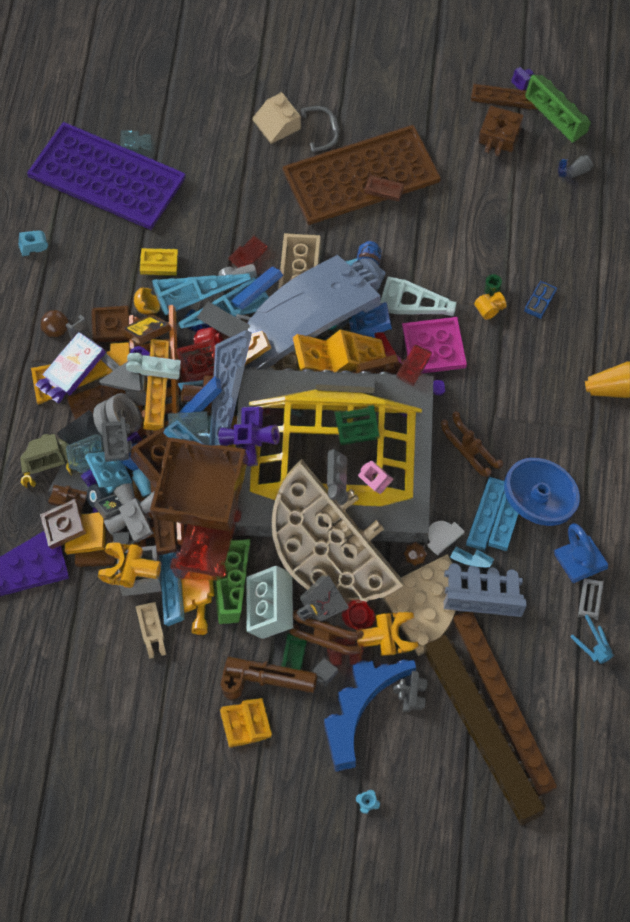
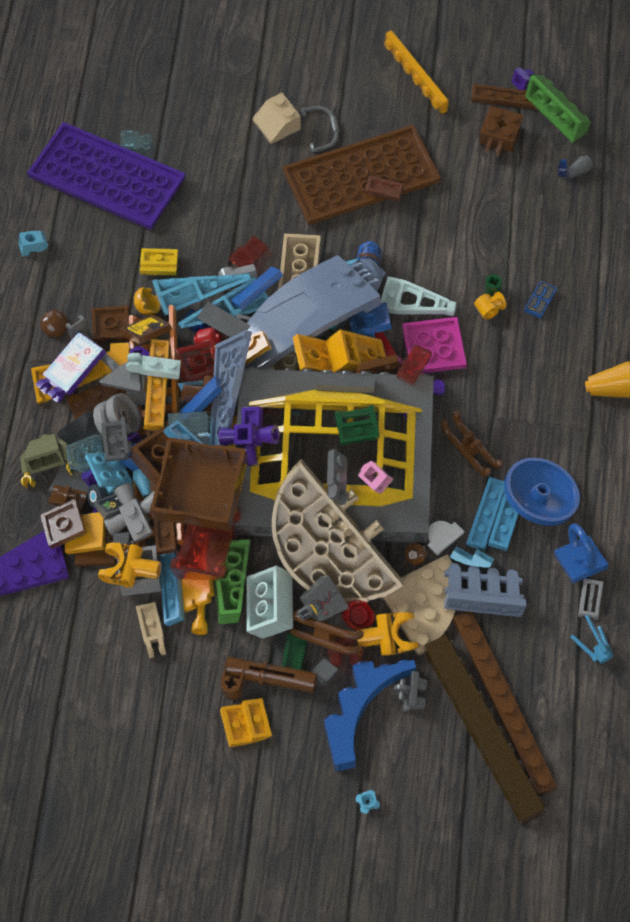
none -> light orange plate [384,30,448,114]

